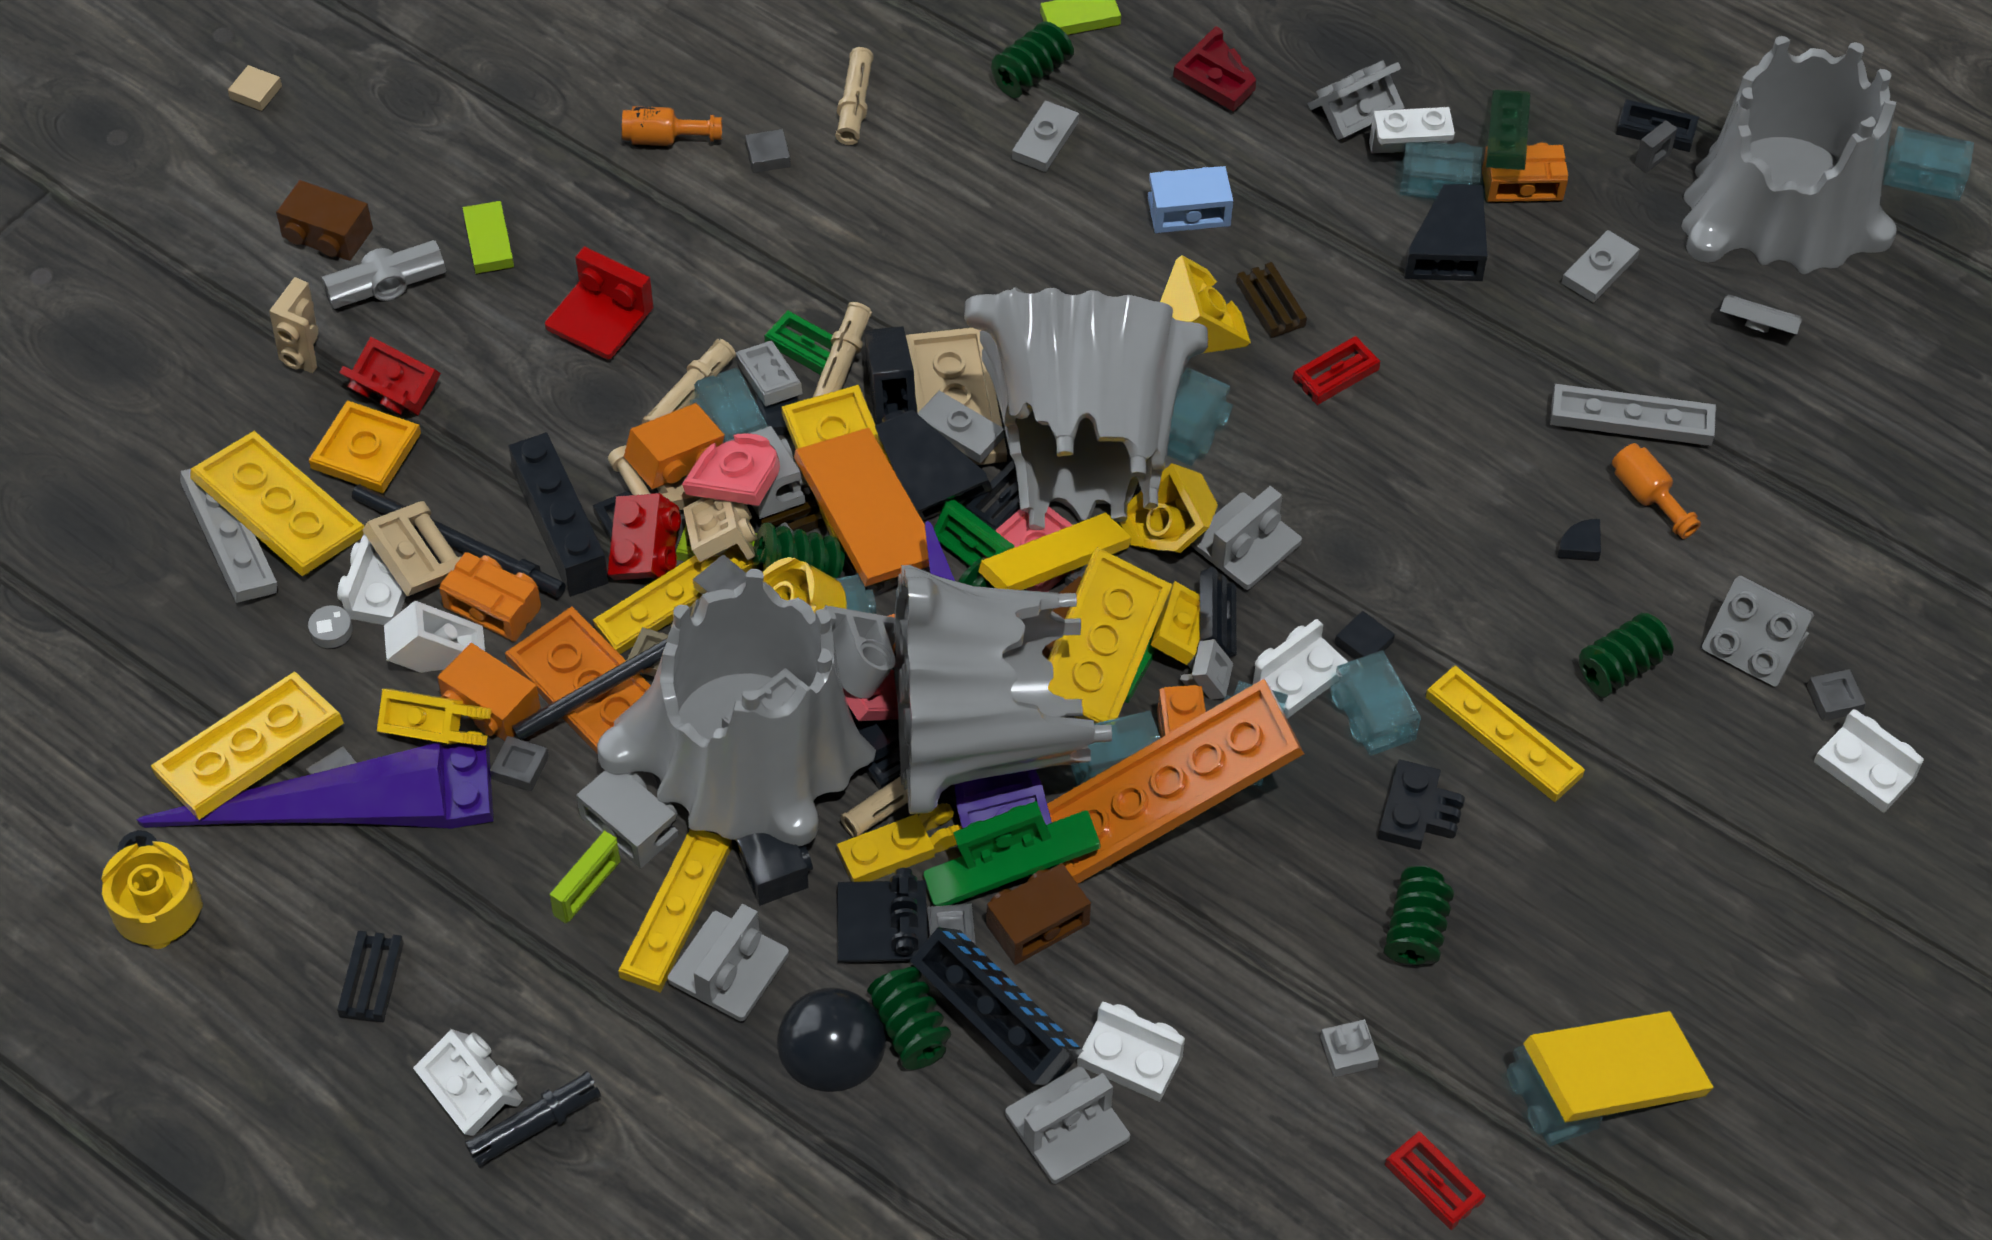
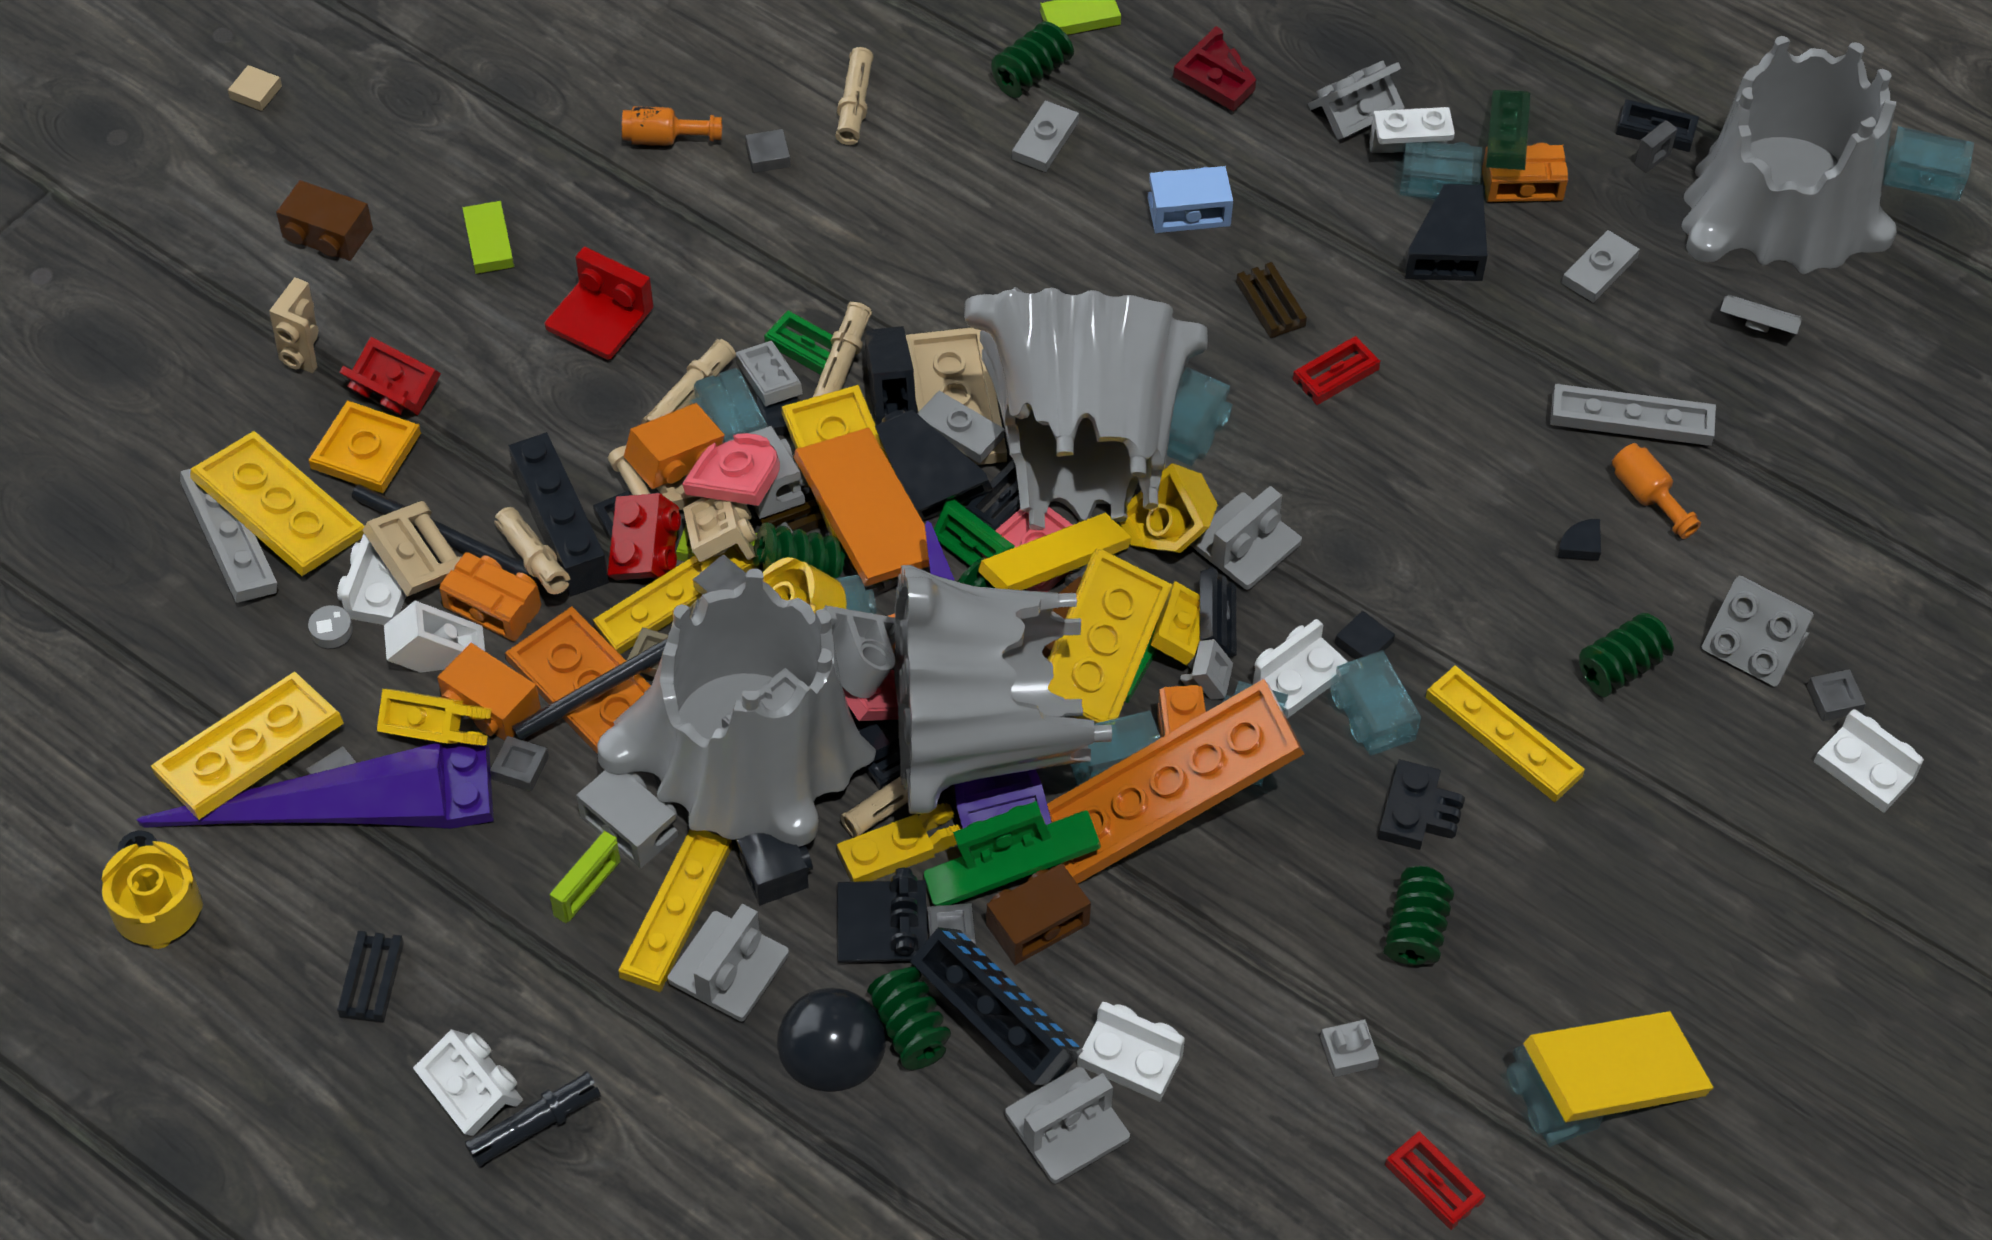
light grey piece [322,240,446,309] -> none
yellow slope [1160,255,1251,354] -> none
none -> tan pin [494,507,570,594]

